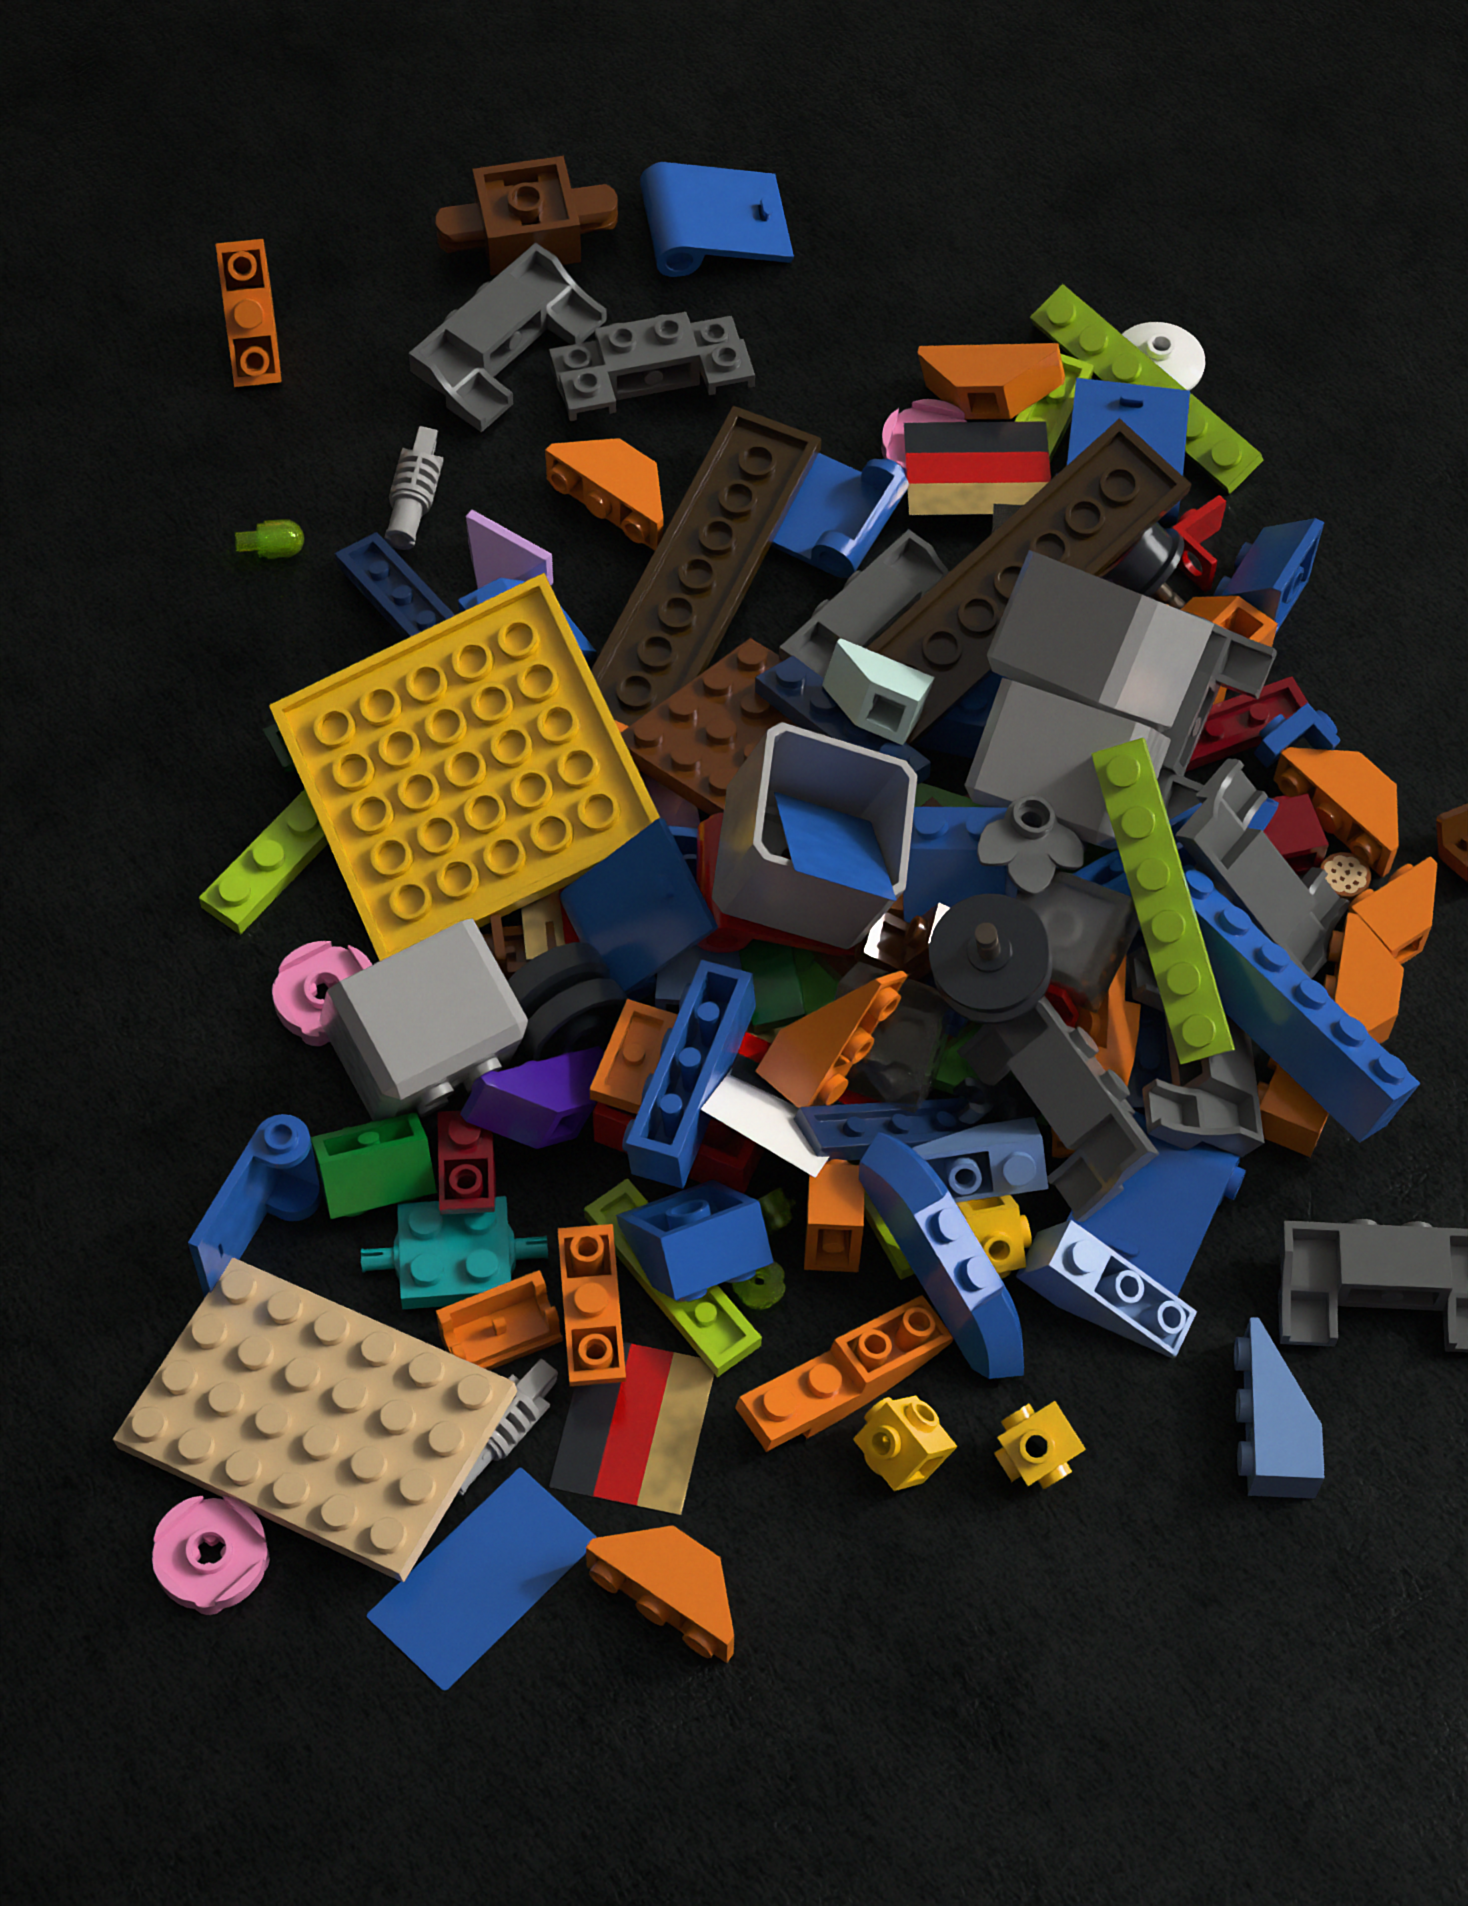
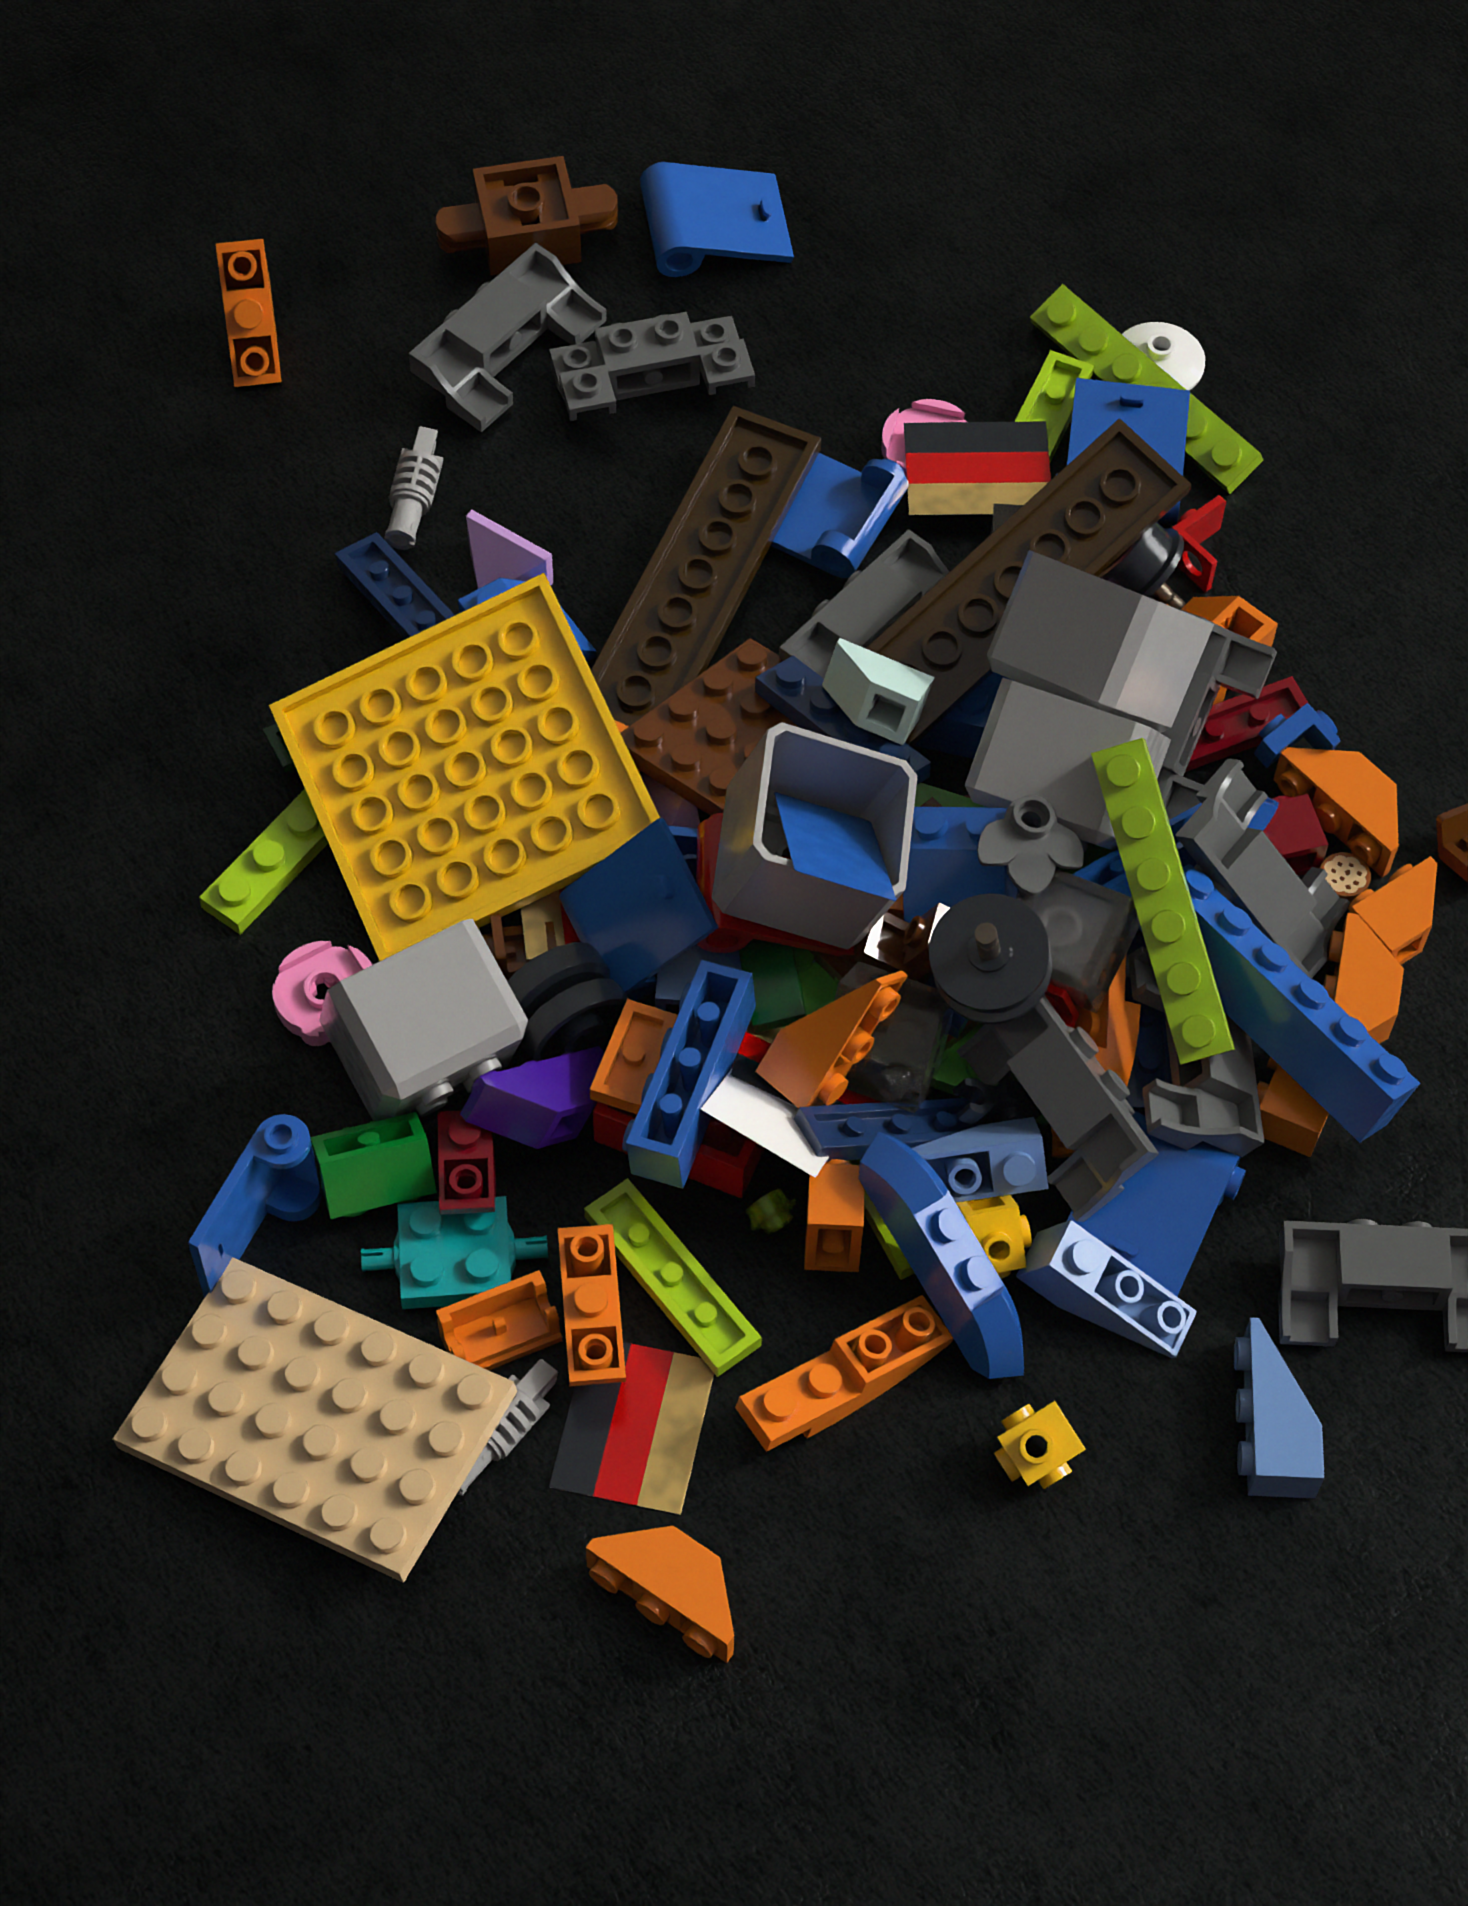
bright pink plate [152,1496,270,1615] -> none
clear neon green cylinder [235,519,304,560] -> none
blue sticker [367,1468,597,1691] -> none
orange slope [545,438,663,551] -> none
blue slope [616,1179,774,1302] -> none
clear neon green plate [732,1261,786,1309] -> none
yellow brick [853,1395,957,1491] -> none
orange slope [918,343,1065,420] -> none
blue slope [1213,518,1324,634] -> none

